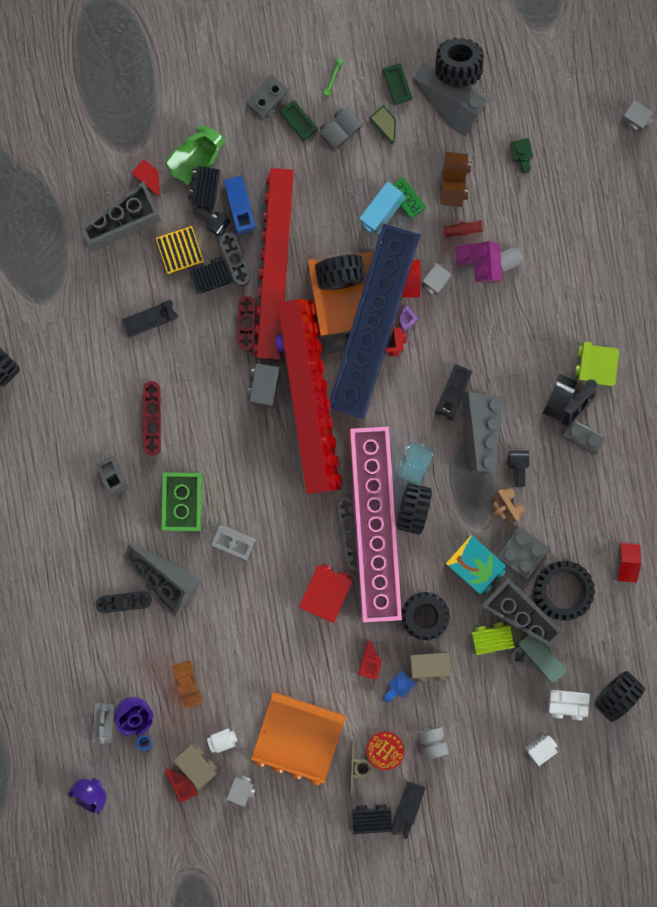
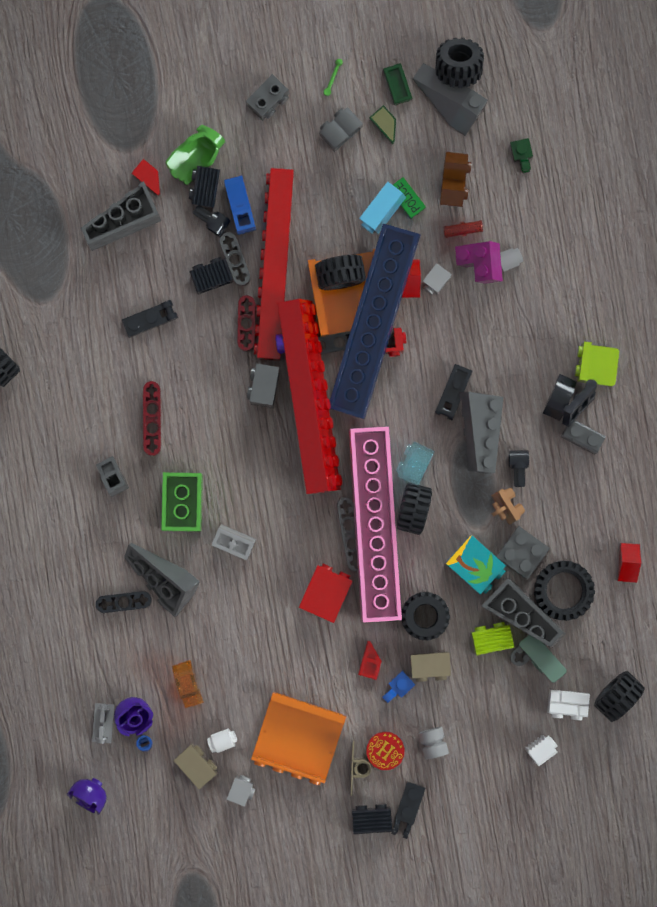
tile [156,226,204,275] -> none
red tile [165,769,198,803] -> none
dark green tile [280,100,318,142] -> none
medium lavender tile [400,305,419,332] -> none
light grey brick [621,100,654,132] -> none

